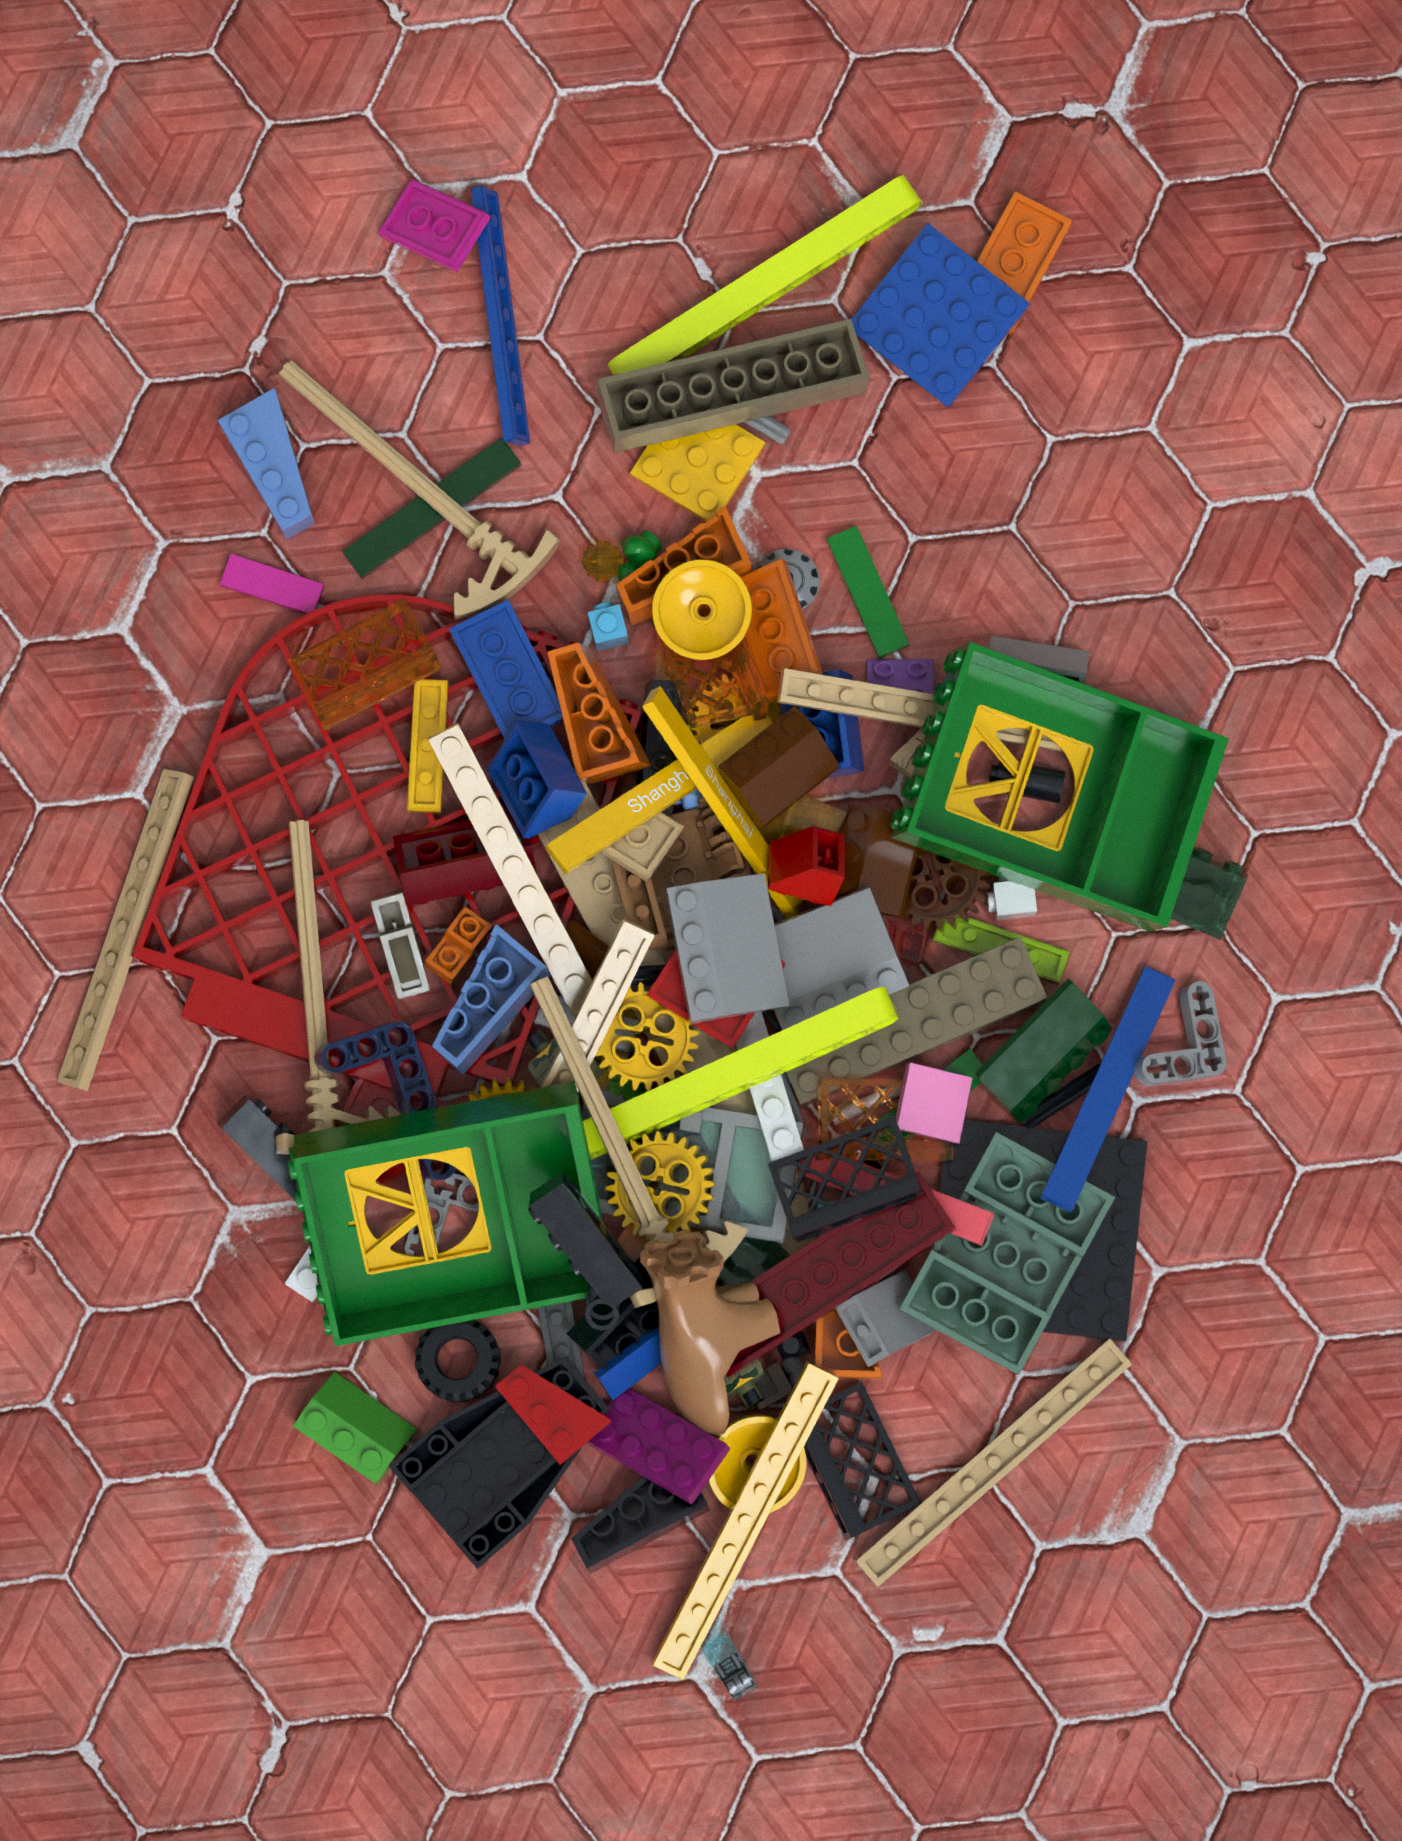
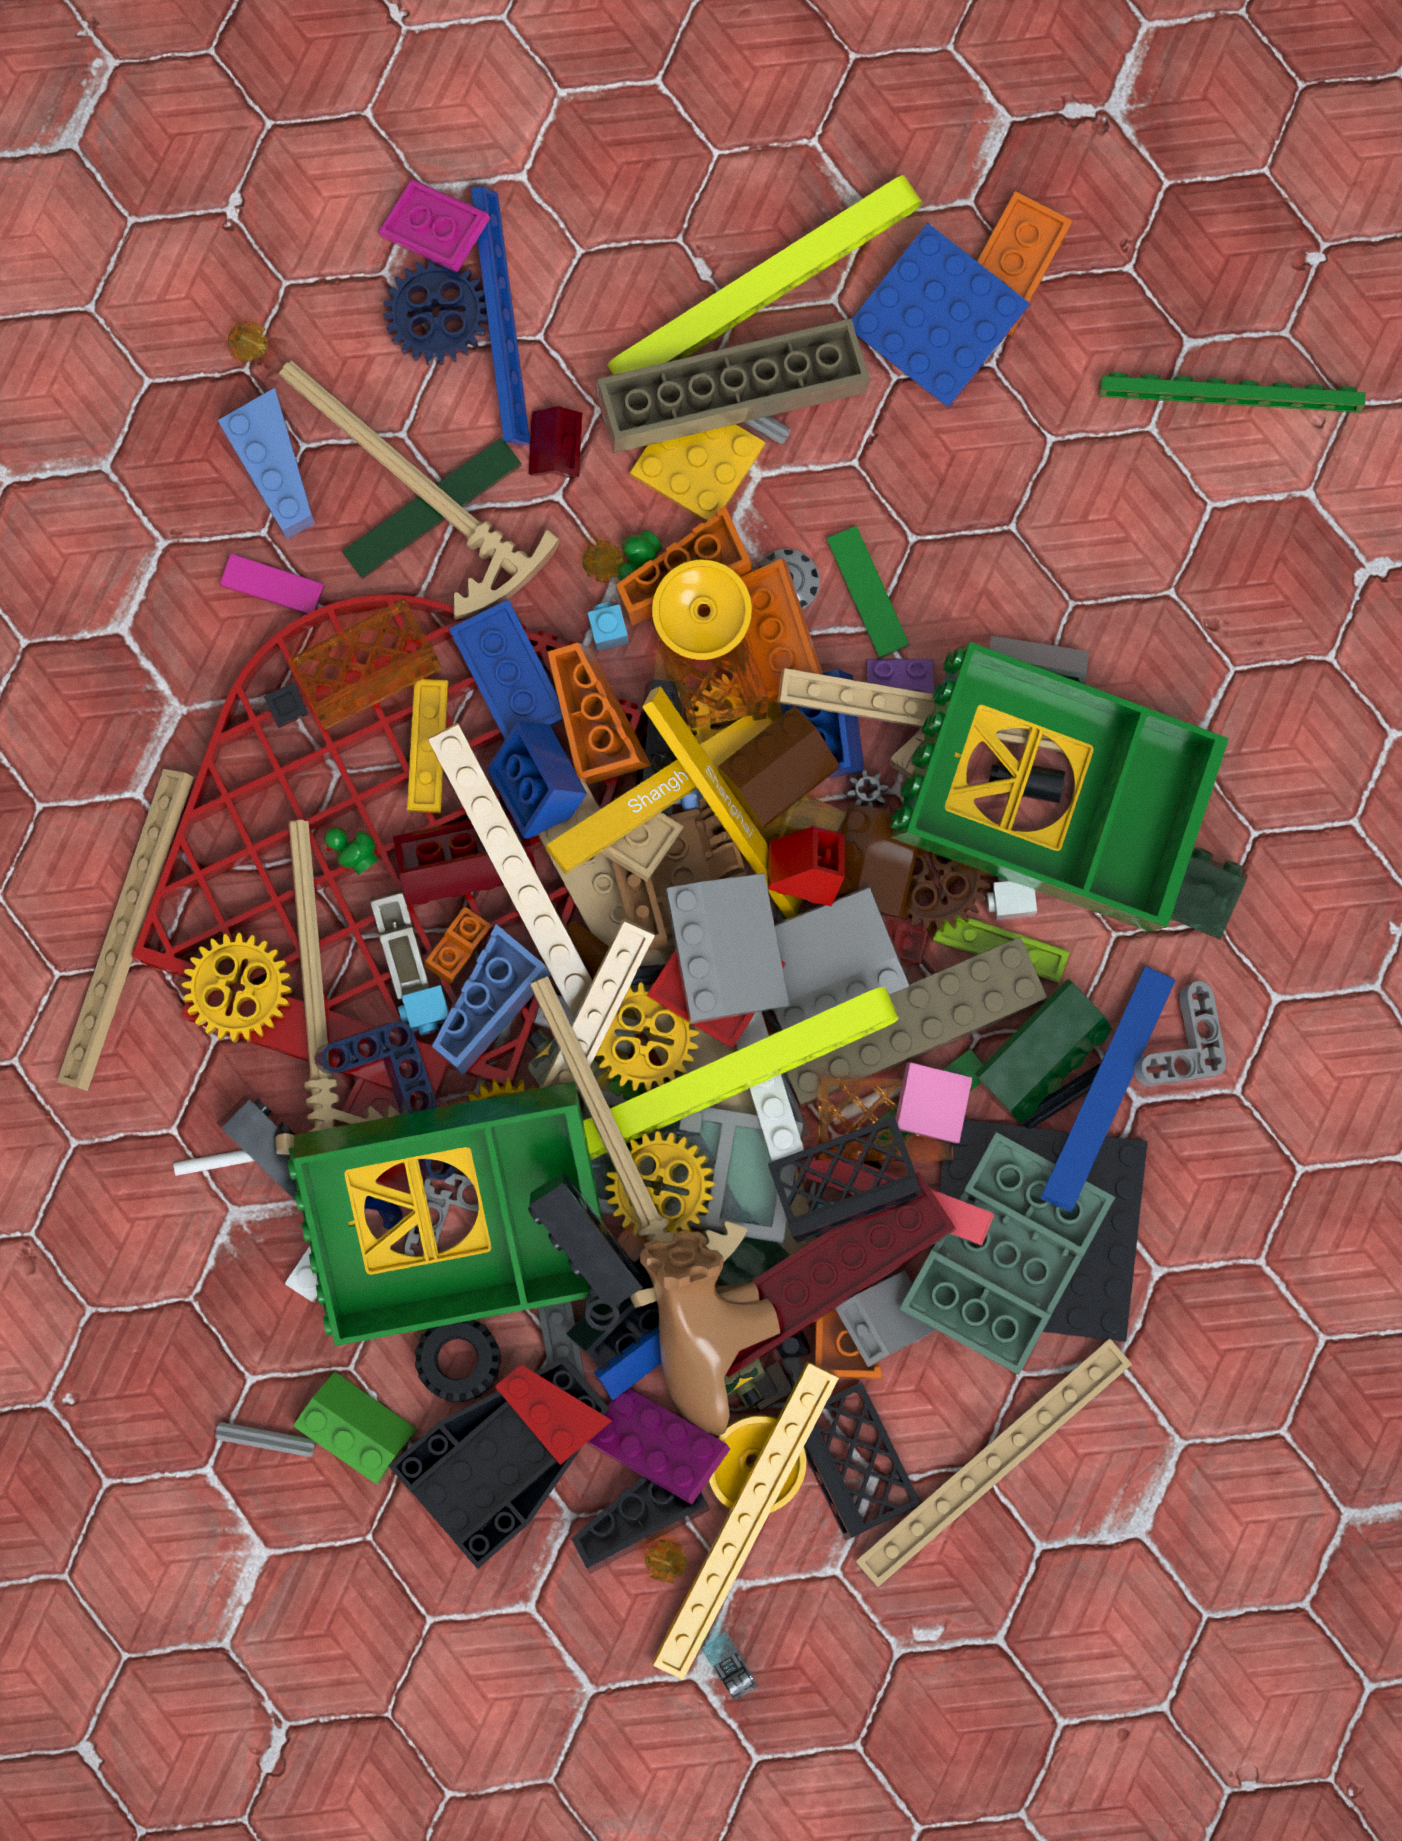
none -> white bar [173,1150,254,1176]
none -> yellow gear [182,933,292,1043]
none -> light grey axle [215,1422,315,1457]
none -> clear yellow gear [228,321,269,363]
none -> black plate [264,683,309,728]
none -> green animal [324,827,379,875]
none -> clear blue arm [364,1196,403,1230]
none -> dark blue gear [383,260,488,365]
none -> medium azure brick [398,985,449,1035]
none -> dark red panel [529,406,583,478]
none -> clear yellow gear [645,1539,687,1584]
none -> light grey gear [847,770,888,807]
none -> green plate [1099,372,1366,413]

